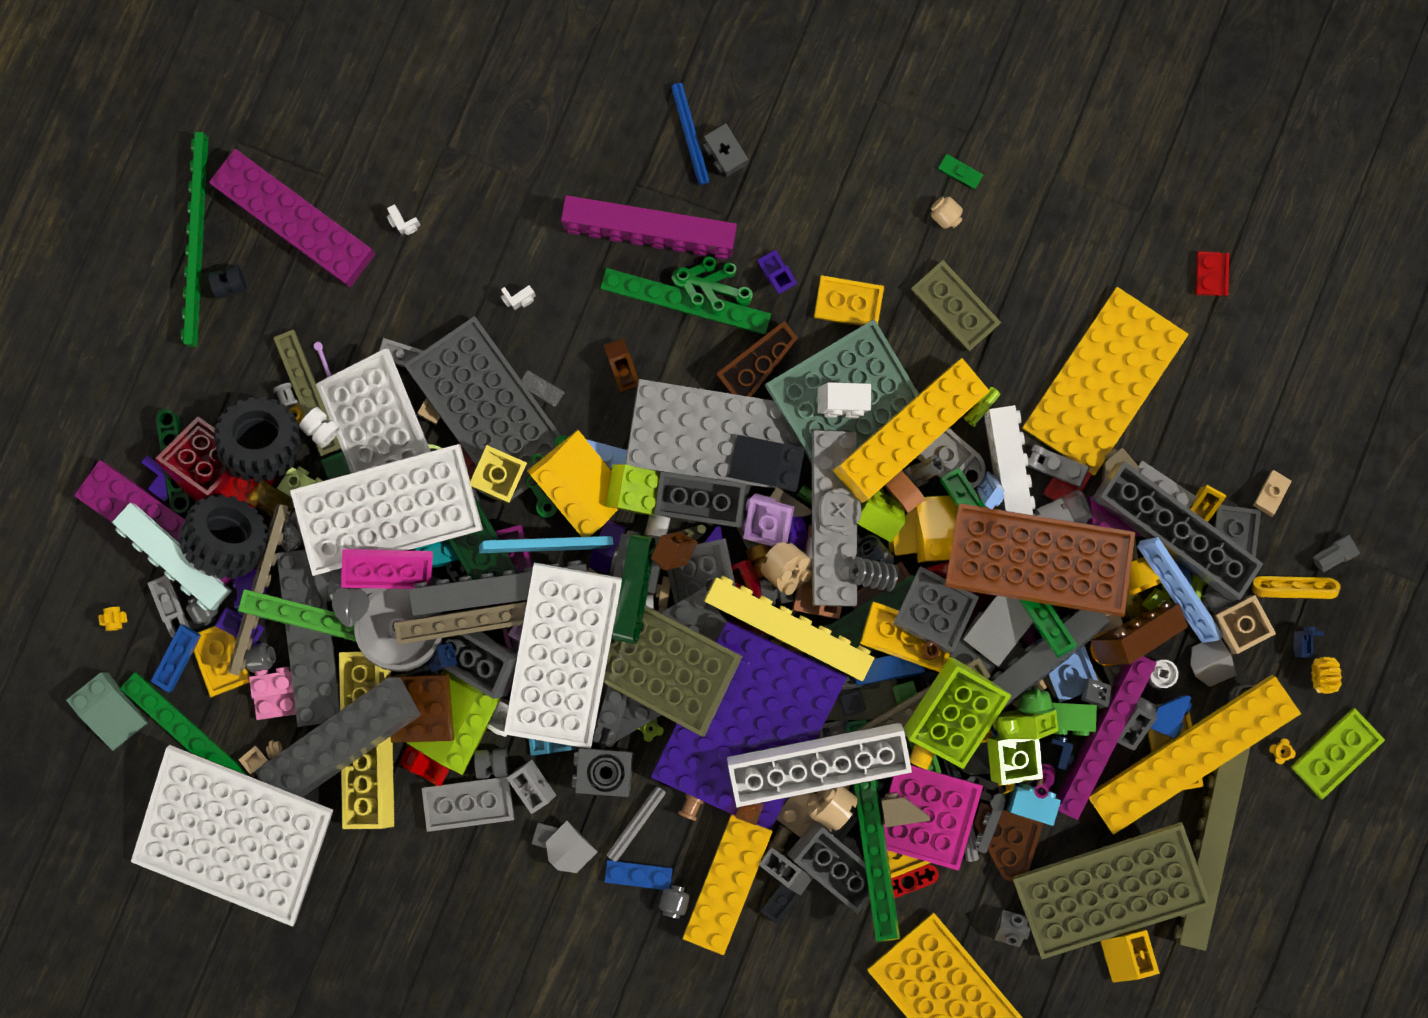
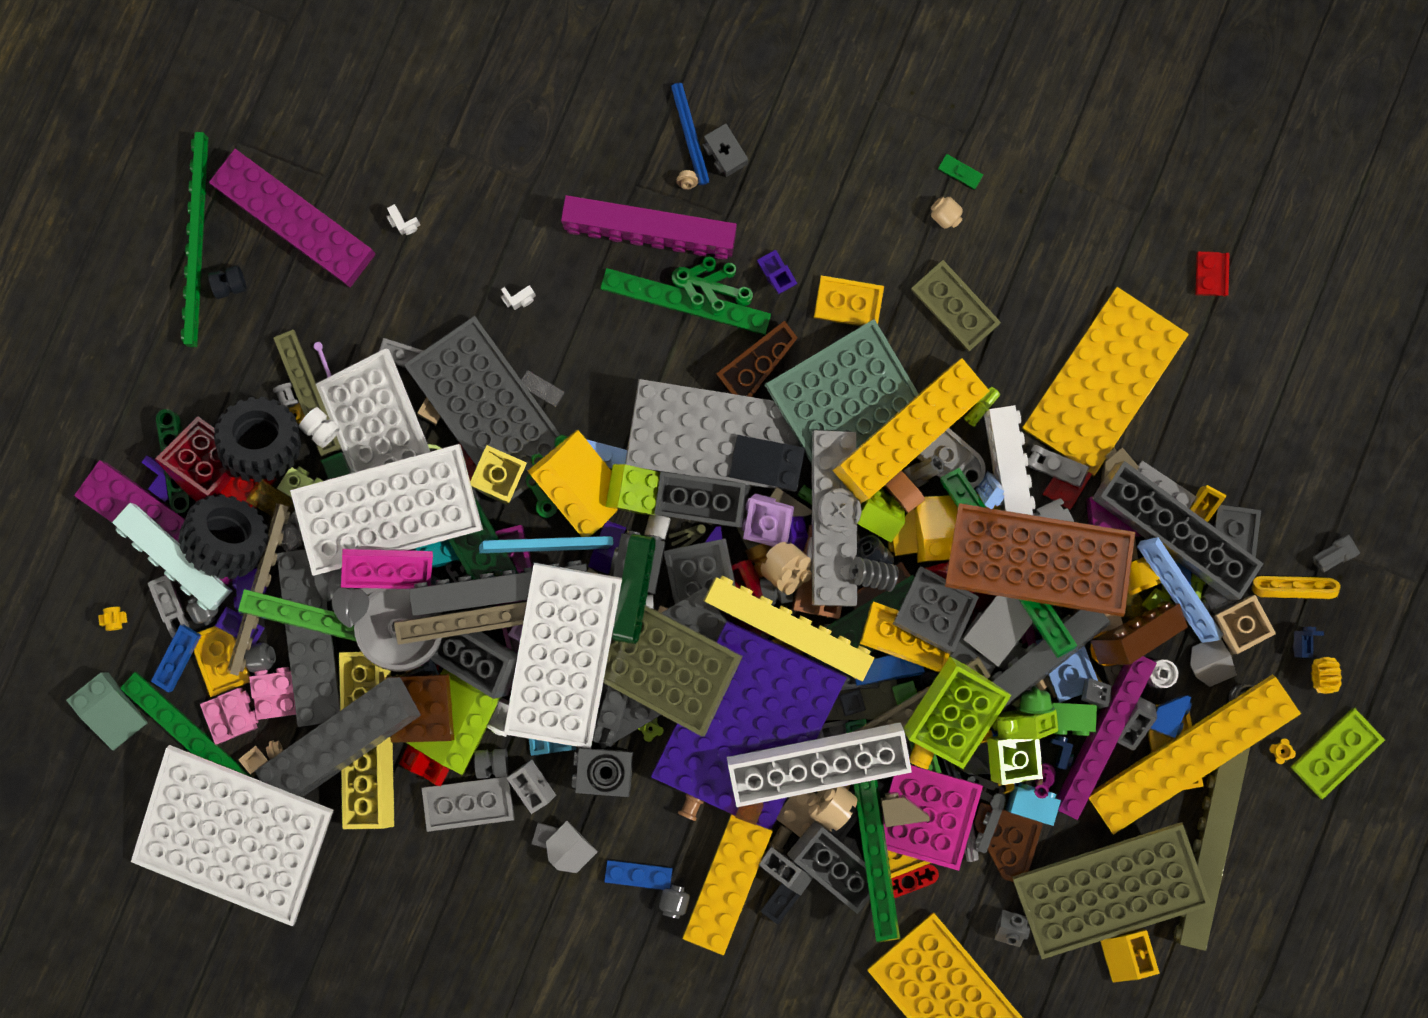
dark blue bracket [428,643,457,672] -> none
reddish brown slope [604,338,638,392] -> none
light grey axle [607,786,666,861] -> none
reddish brown brick [651,532,698,570] -> none
tan plate [655,576,671,607] -> none
white brick [818,383,871,418] -> none
reddish brown hinge [920,641,940,661] -> none
clear brick [1060,489,1093,524] -> none
tan plate [1253,470,1292,517] -> none
none -> bright pink plate [200,688,258,745]
none -> tan plate [677,170,698,189]

